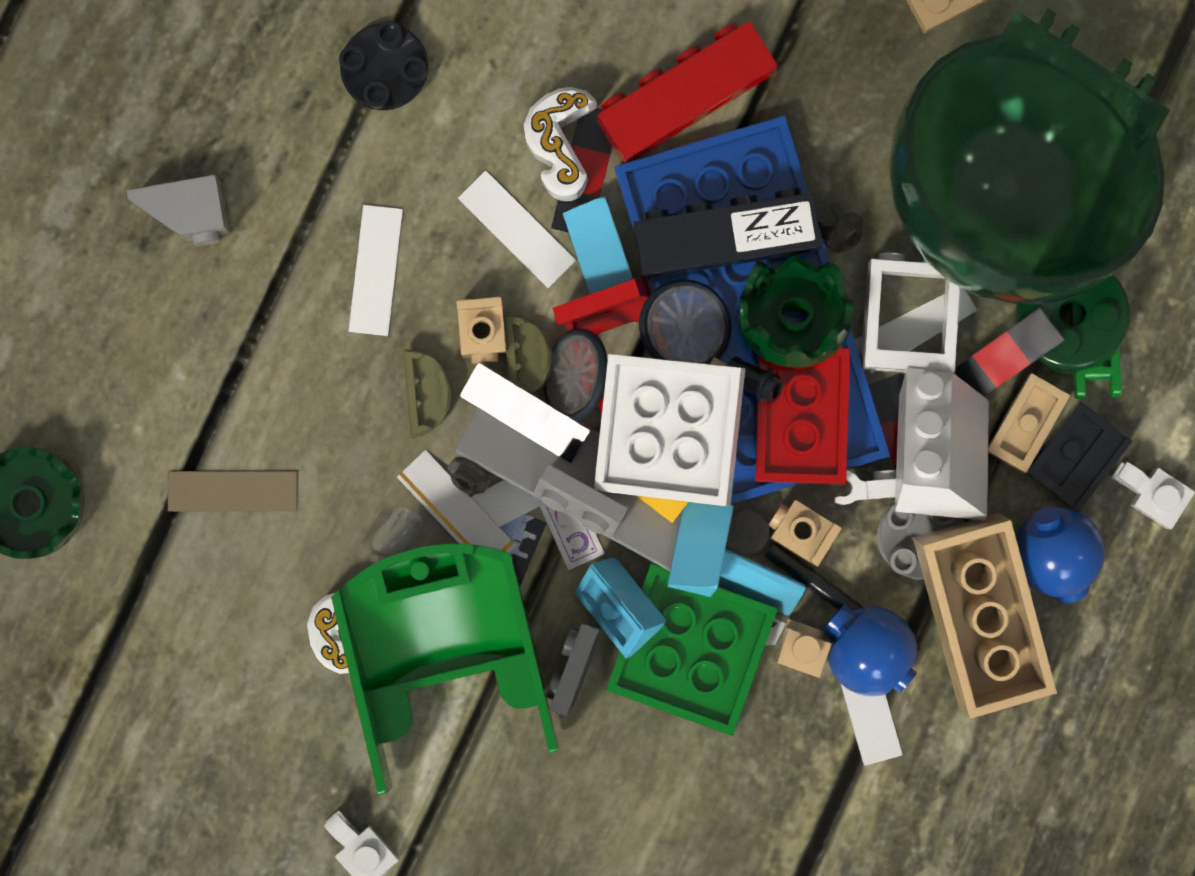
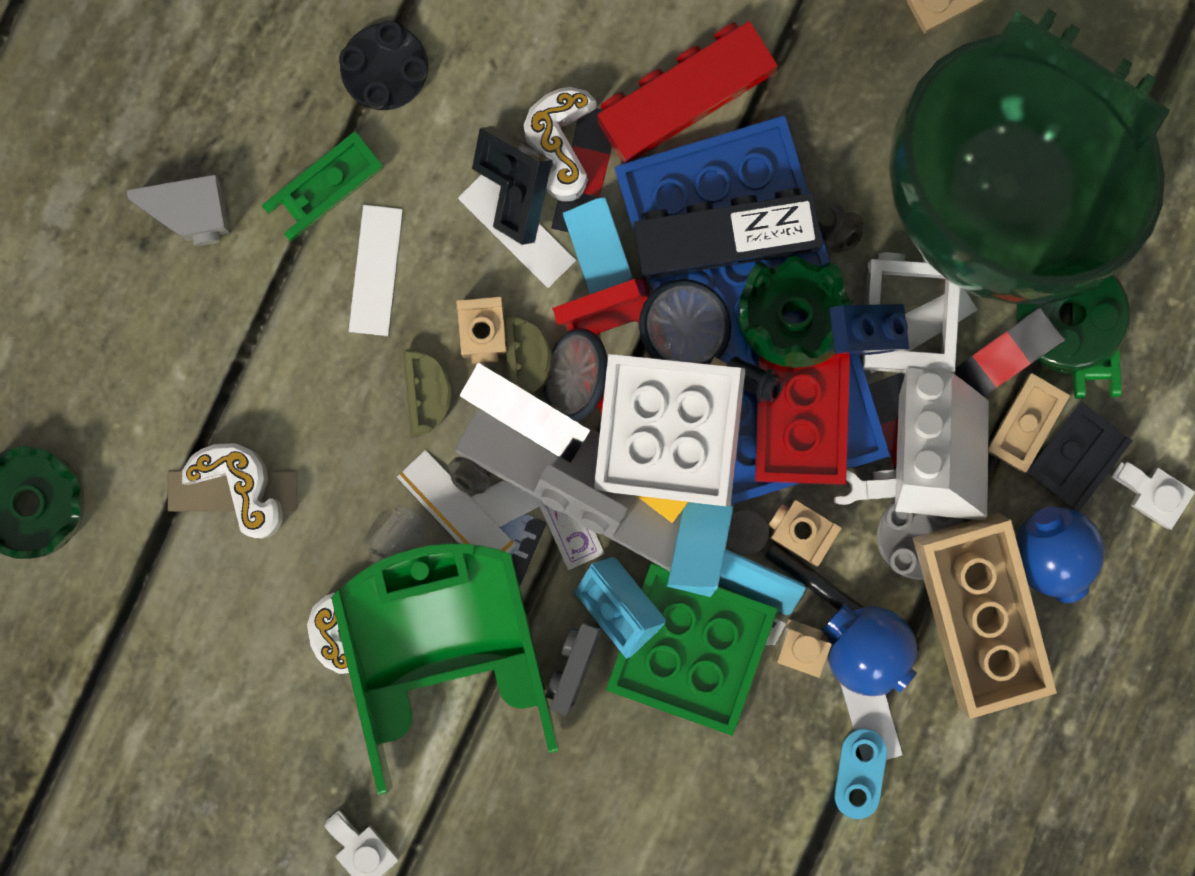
none -> white animal [182,443,283,538]
none -> green hinge [262,131,384,242]
none -> black plate [472,126,552,245]
none -> dark blue plate [830,304,909,355]
none -> medium azure plate [834,728,887,819]

